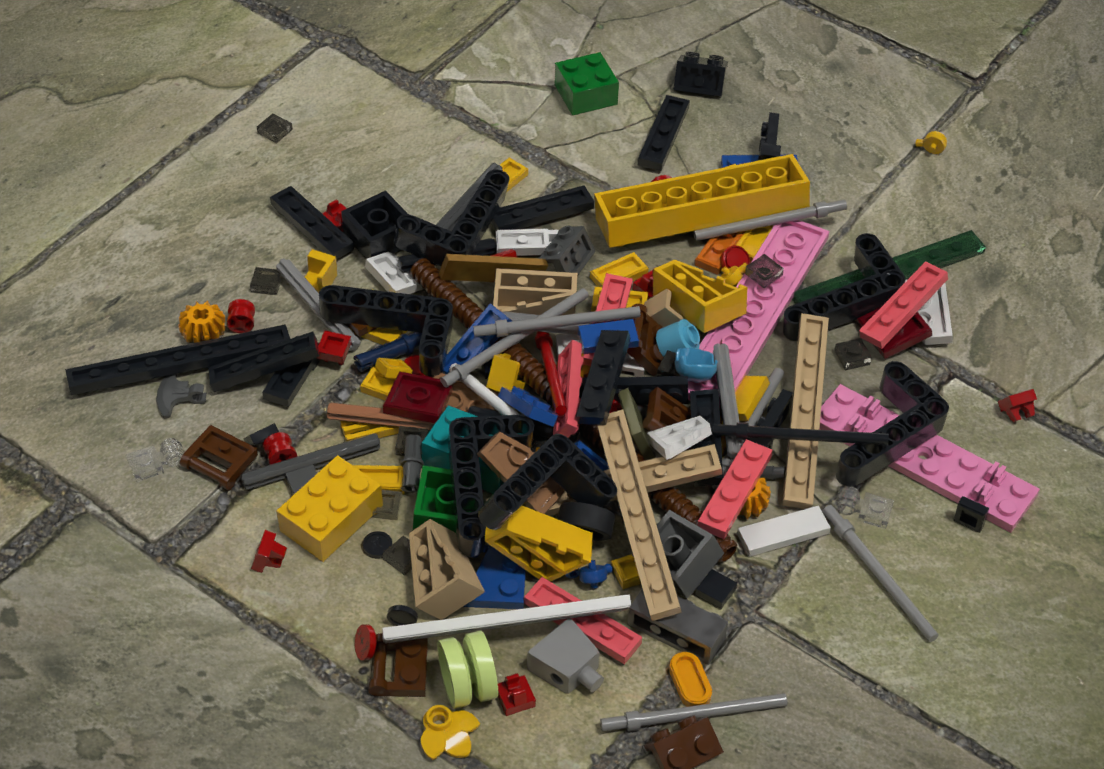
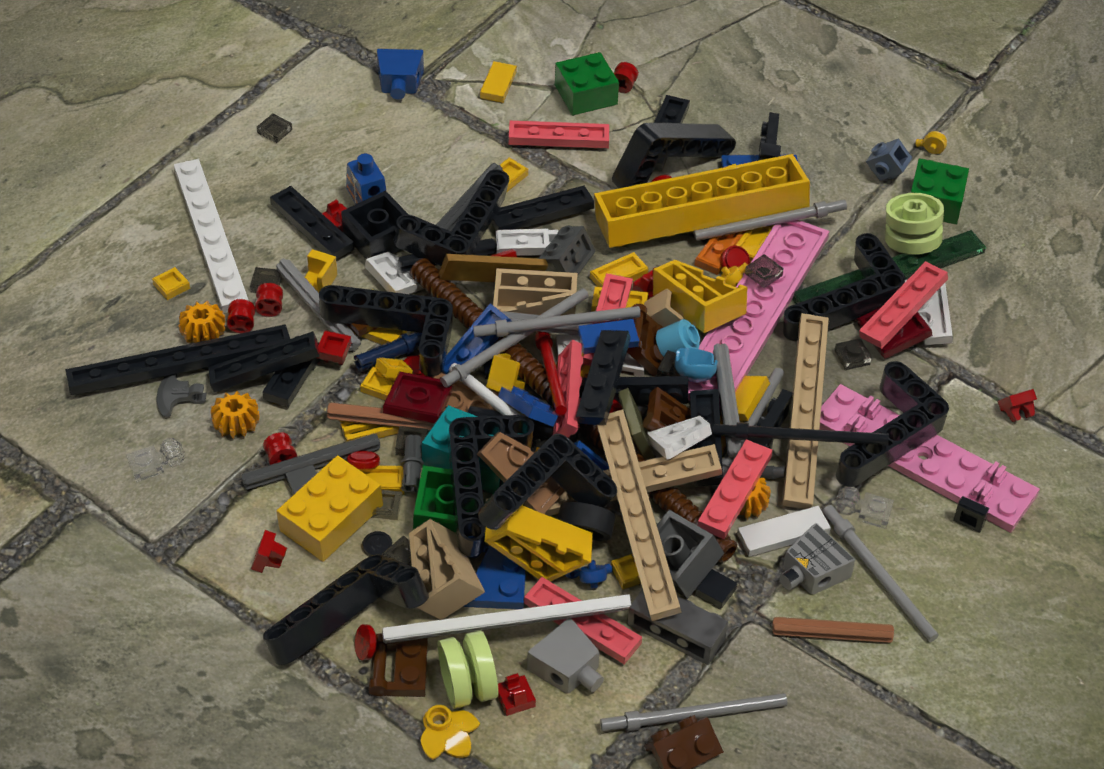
reddish brown plate [180,425,258,490] -> none
black tile [243,423,279,446] -> none
black piece [387,605,418,626] -> none
light orange tile [669,652,712,707] -> none
black bracket [673,51,728,97] -> none
none -> yellow tile [152,267,190,300]
none -> white plate [174,159,248,313]
none -> light orange gear [211,391,260,439]
none -> red wheel [255,283,283,317]
none -> black beam [263,554,429,665]
none -> blue torso [346,153,386,204]
none -> red piece [347,451,380,469]
none -> blue torso [377,49,424,100]
none -> yellow tile [480,61,517,103]
none -> coral plate [509,120,609,148]
none -> black beam [612,123,736,188]
none -> red wheel [614,62,639,93]
none -> nougat axle [772,617,894,643]
none -> light grey torso [779,523,855,595]
none -> sand blue brick [866,138,912,181]
none -> yellowish green wheel [885,193,944,254]
none -> green brick [911,158,969,225]

